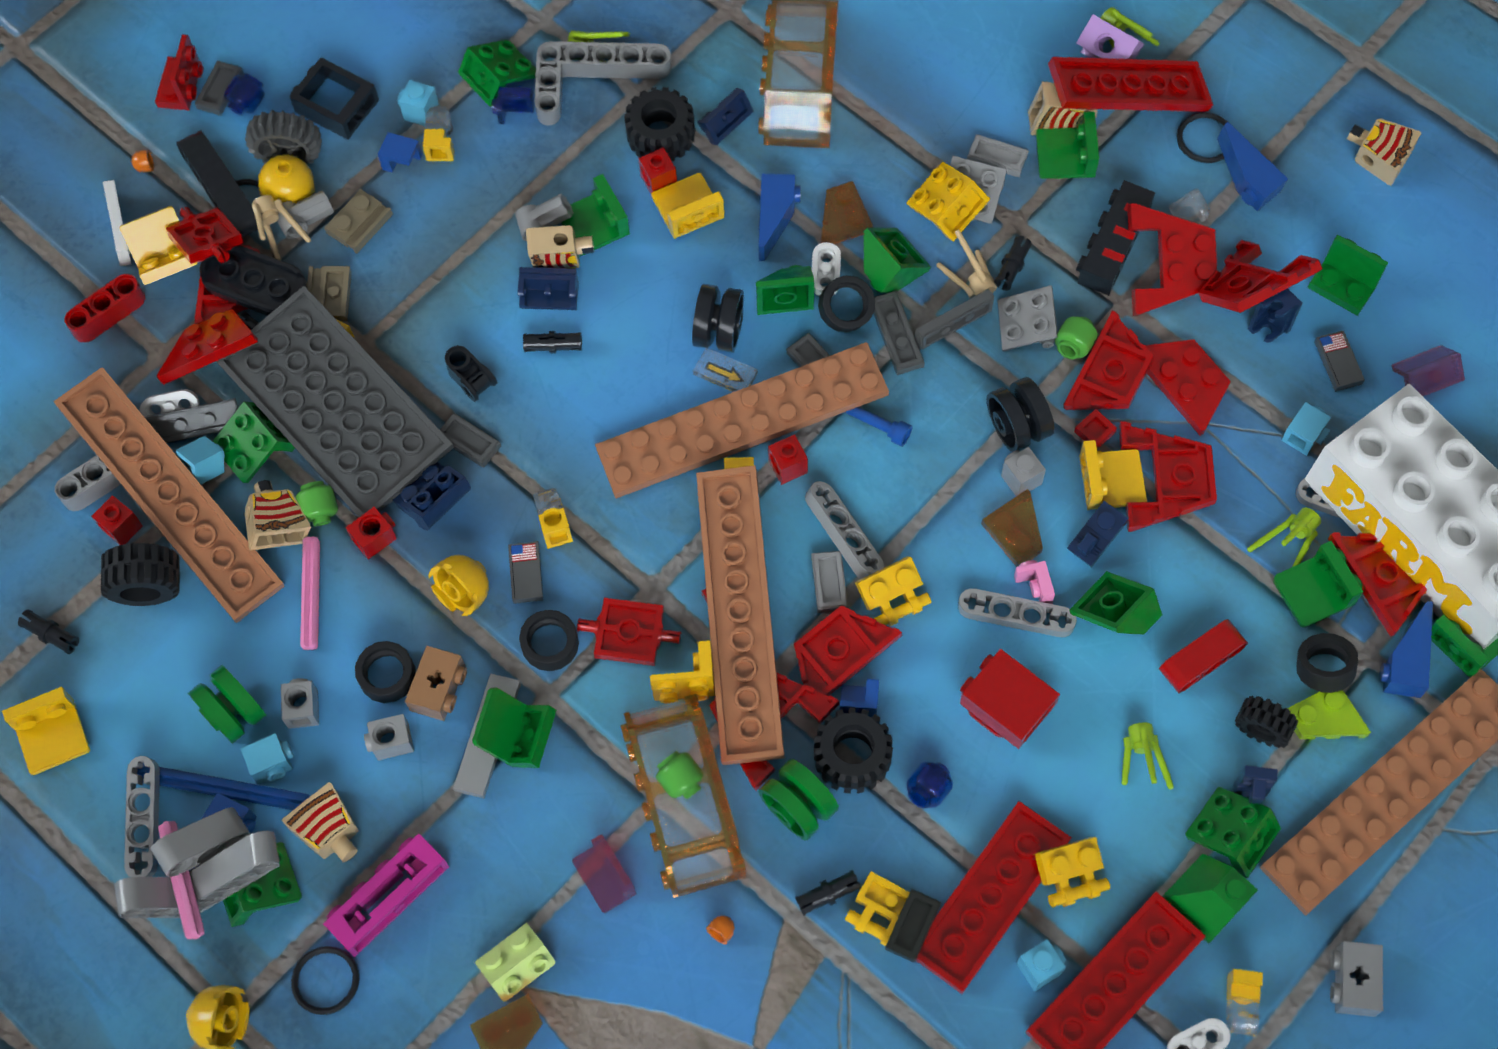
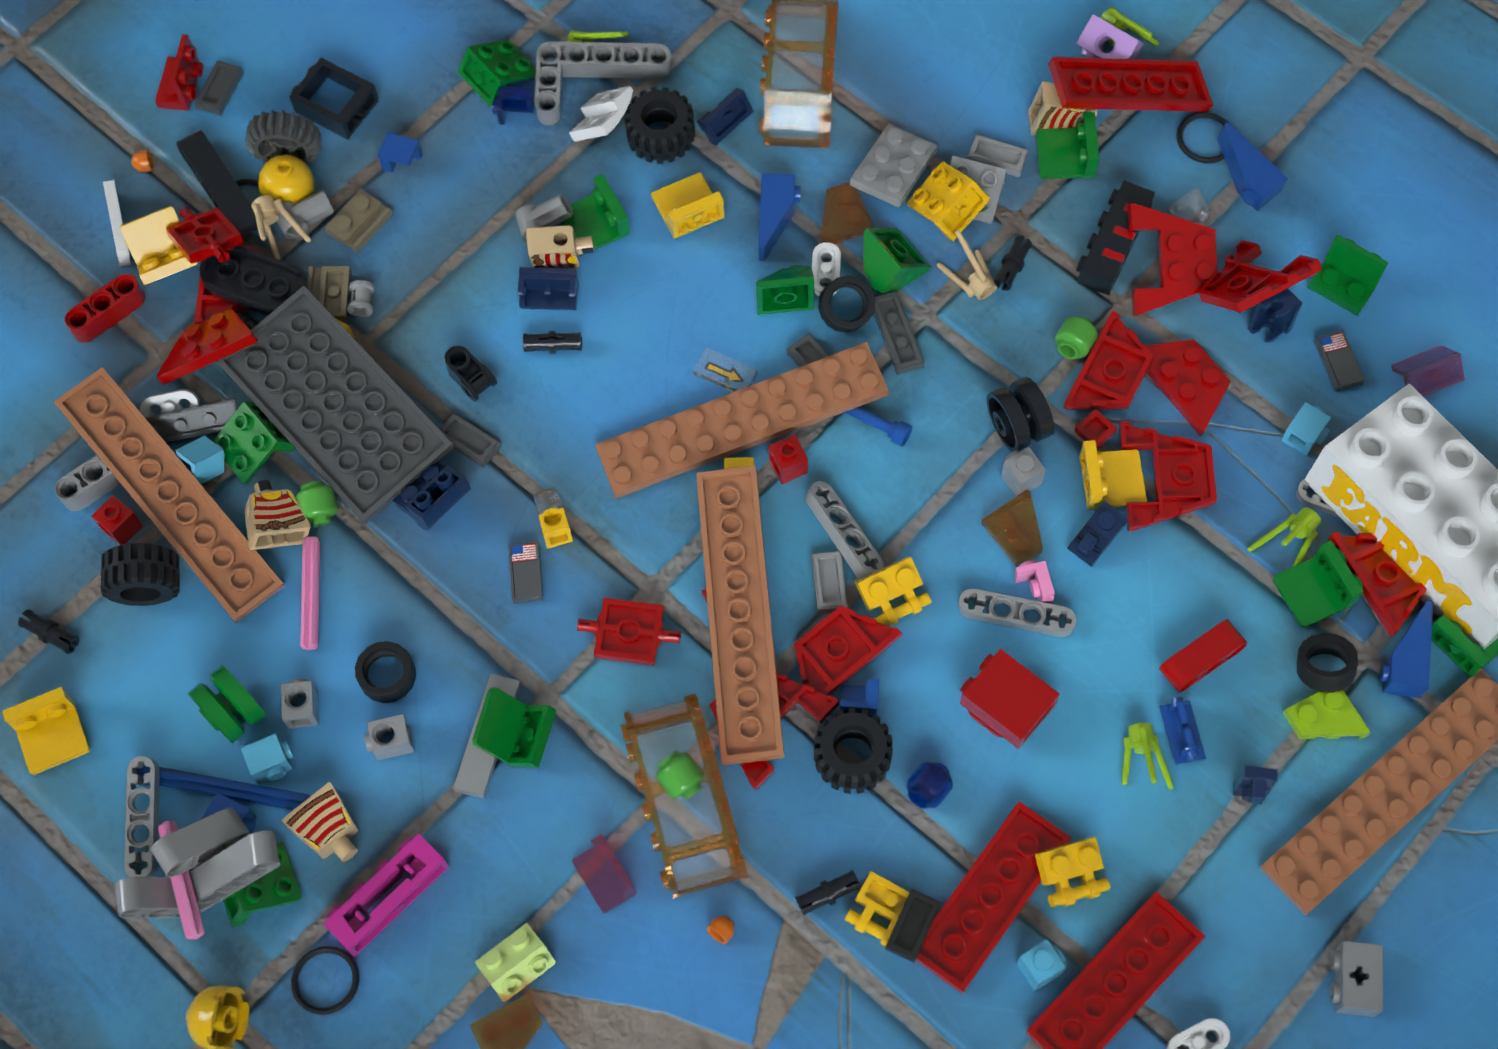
clear blue head [223,73,265,115] -> none
red brick [345,506,397,560] -> none
medium azure brick [398,80,440,128] -> none
medium nougat brick [405,645,467,721] -> none
leg [423,106,455,161] -> none
yellow cylinder [428,554,489,616] -> none
black tyre [519,610,579,671] -> none
red brick [638,147,677,193] -> none
yellow bracket [650,641,715,704] -> none
black wheel [692,284,744,353] -> none
green wheel [758,759,839,840] -> none
dark grey tile [915,289,994,350] -> none
light grey hinge [998,285,1058,351] -> none
green slope [1069,571,1162,635] -> none
green slope [1162,853,1258,944] -> none
green bracket [1185,787,1281,878] -> none
leg [1226,969,1263,1036] -> none
black tyre [1235,696,1298,748] -> none
tan torso [1347,118,1422,186] -> none
none -> light grey bush [347,280,374,317]
none -> white slope [569,86,633,142]
none -> light grey plate [850,123,938,208]
none -> blue hinge [1159,697,1206,765]

